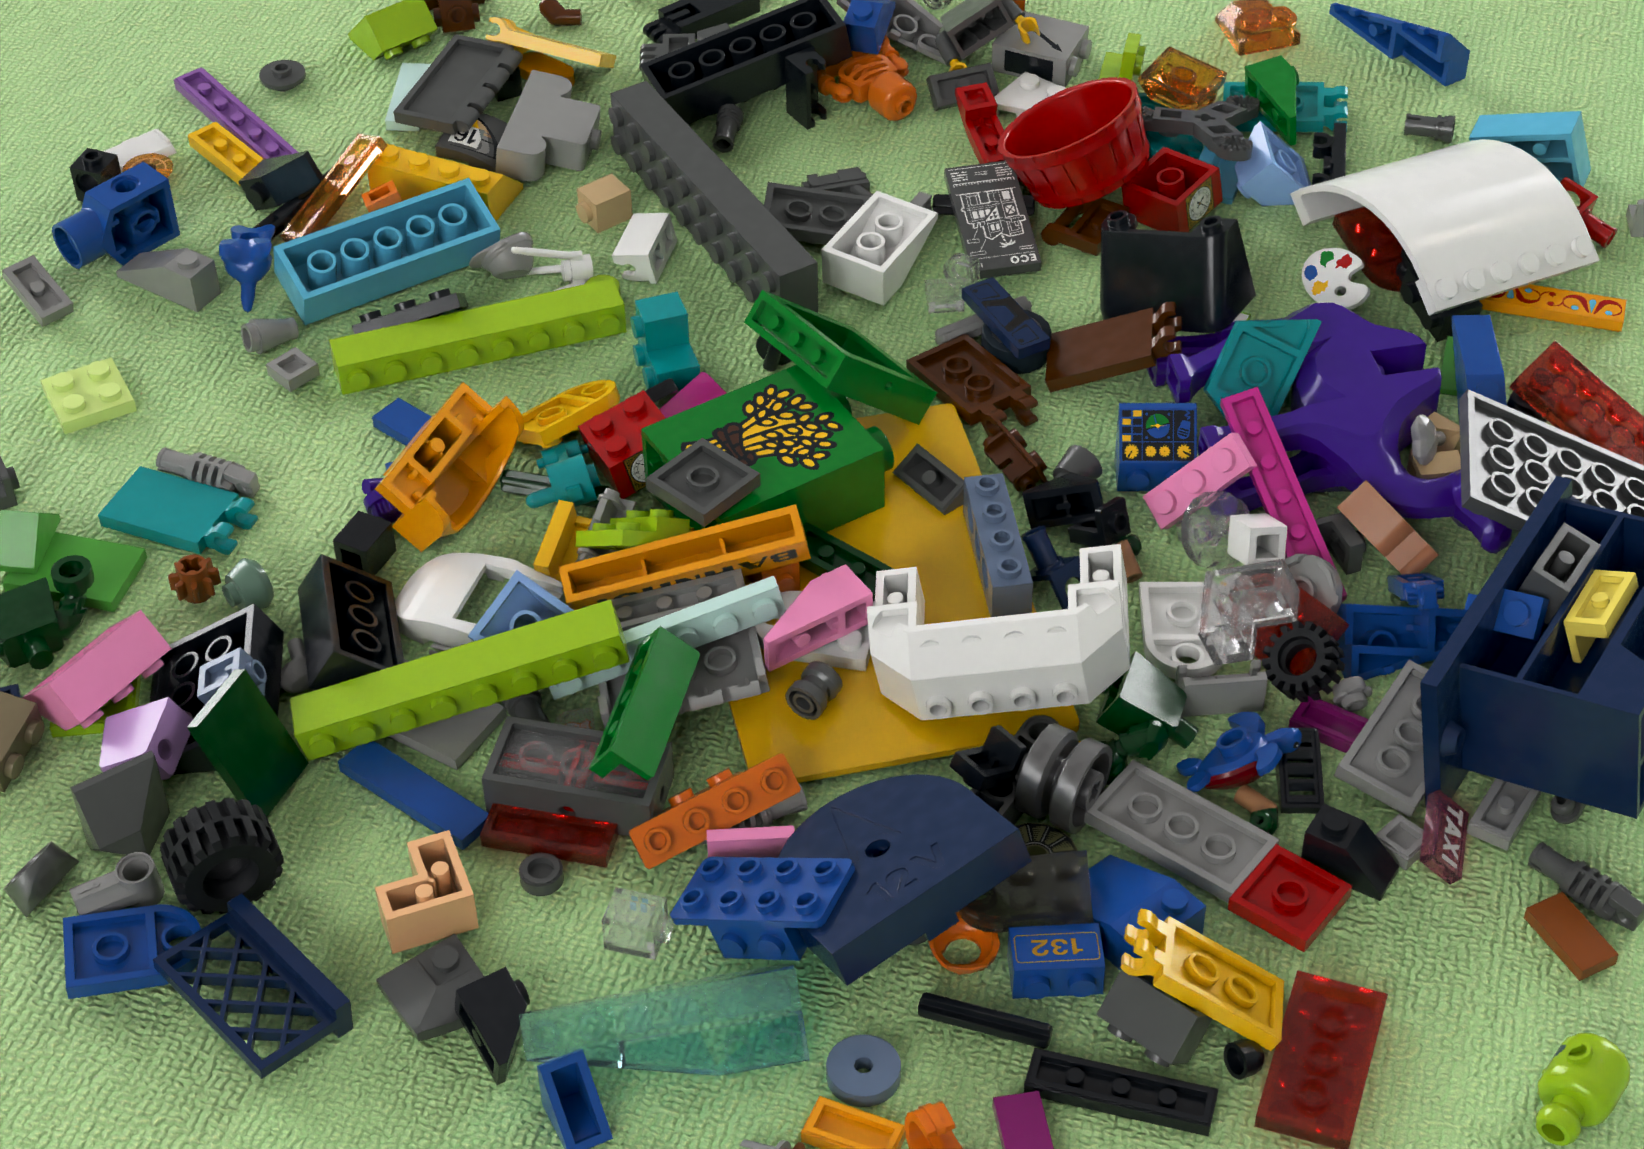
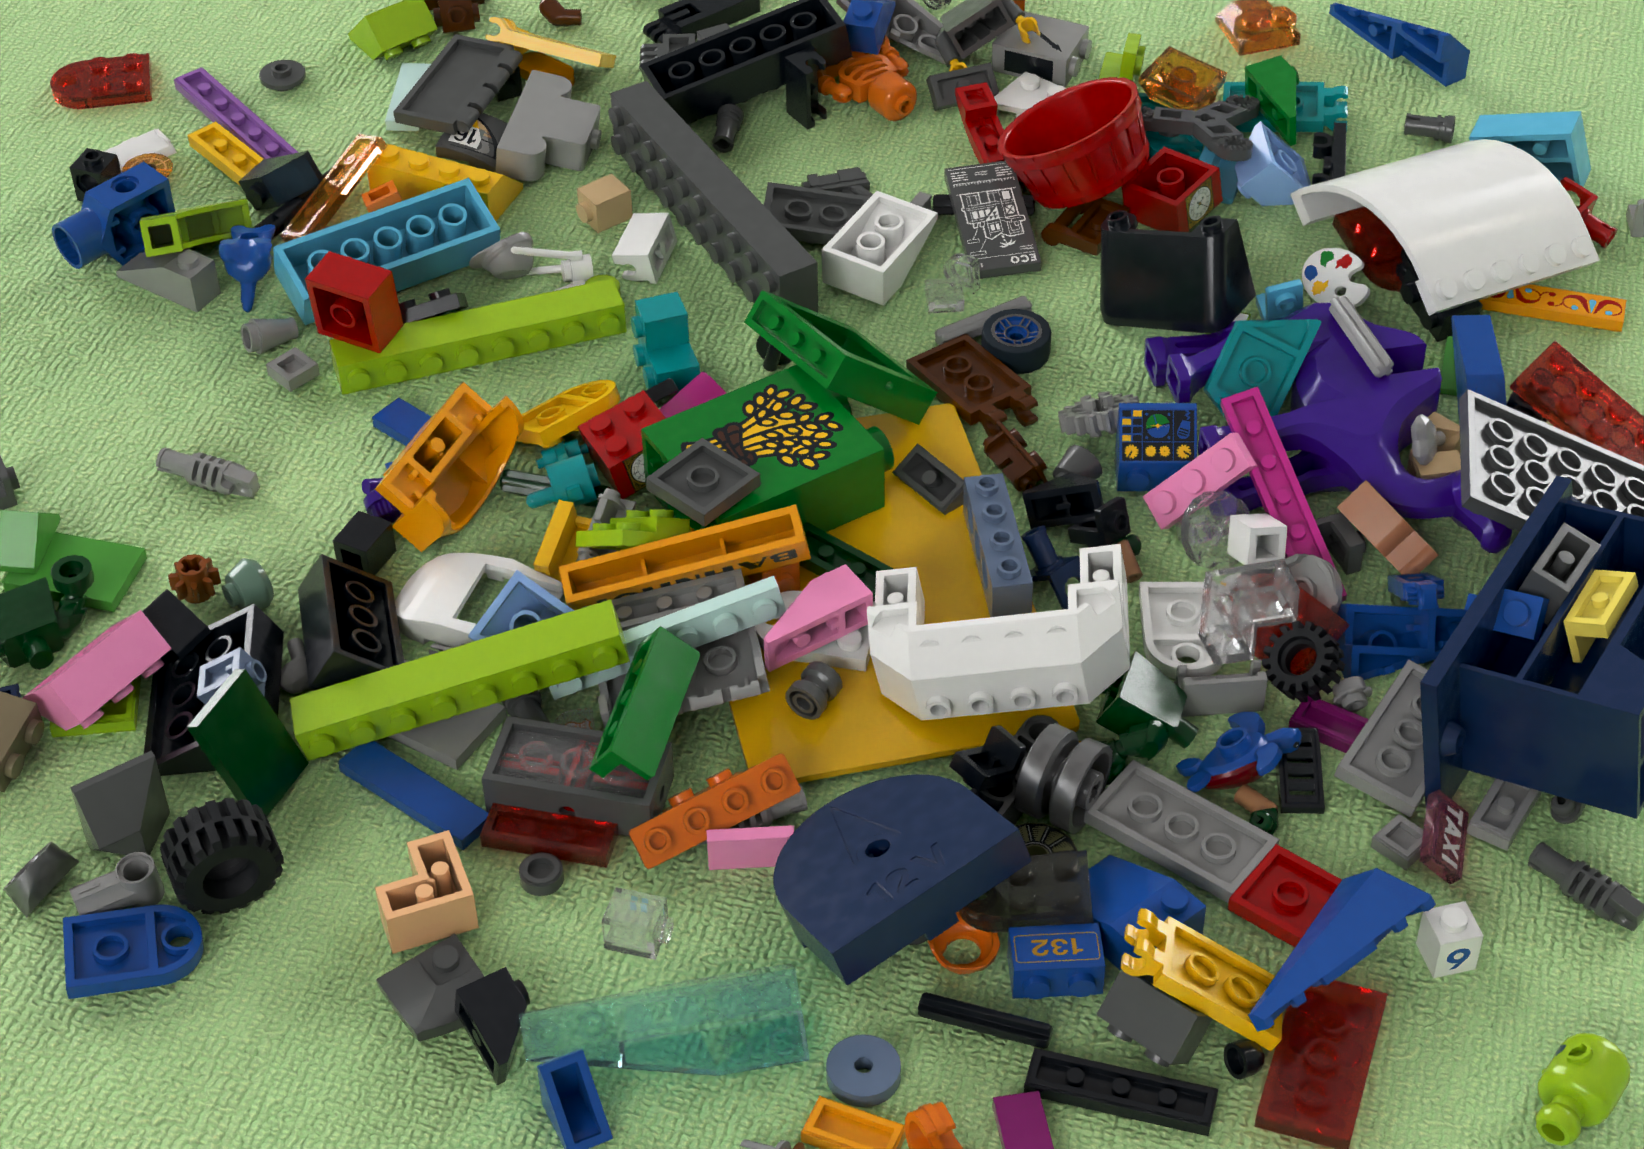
light grey plate [2,255,74,327] -> none
yellowish green plate [41,357,137,434] -> none
teal tile [98,466,258,555] -> none
lavender torso [99,697,193,780] -> none
dark blue fence [153,893,354,1079] -> none
blue bracket [670,856,855,961] -> none
dark blue tile [961,277,1050,360] -> none
reddish brown tile [1045,302,1182,392] -> none
black slope [1301,803,1399,901] -> none
dark orange tile [1524,892,1619,981] -> none
none -> clear red plate [50,53,152,109]
none -> lime arch [139,198,253,257]
none -> black slope [142,589,212,660]
none -> red brick [305,251,403,353]
none -> light grey gear [1058,391,1139,438]
none -> blue wedge [1248,868,1436,1032]
none -> medium azure bracket [1256,279,1303,320]
none -> light grey axle [1329,295,1394,378]
none -> white brick [1416,901,1484,978]

